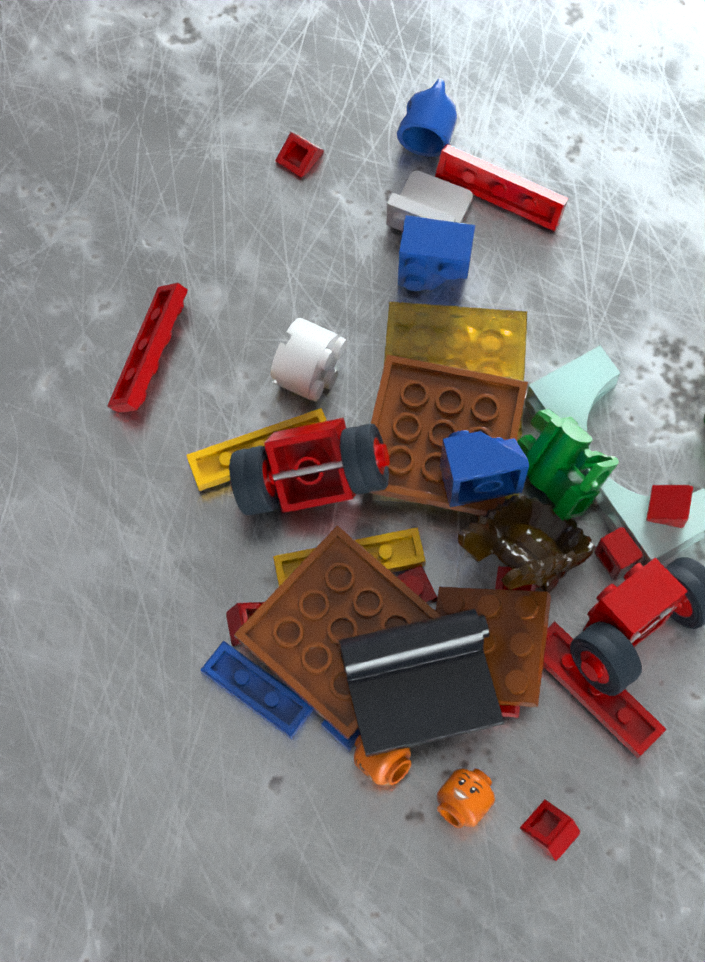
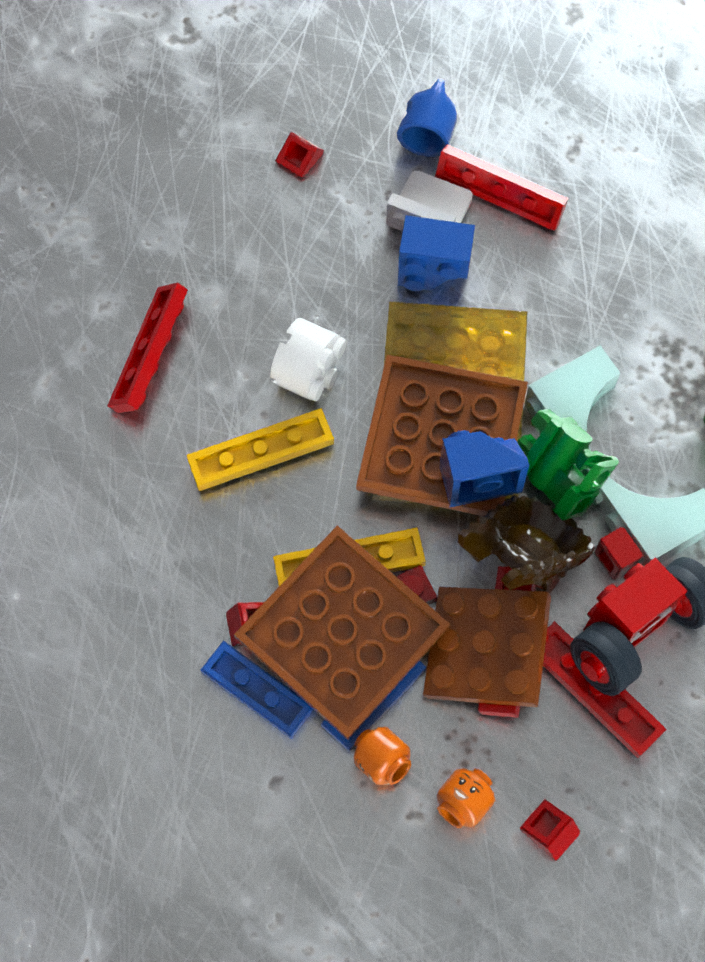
brick [229,418,390,515] -> none
black door [338,609,504,757] -> none
red slope [646,485,693,528] -> none

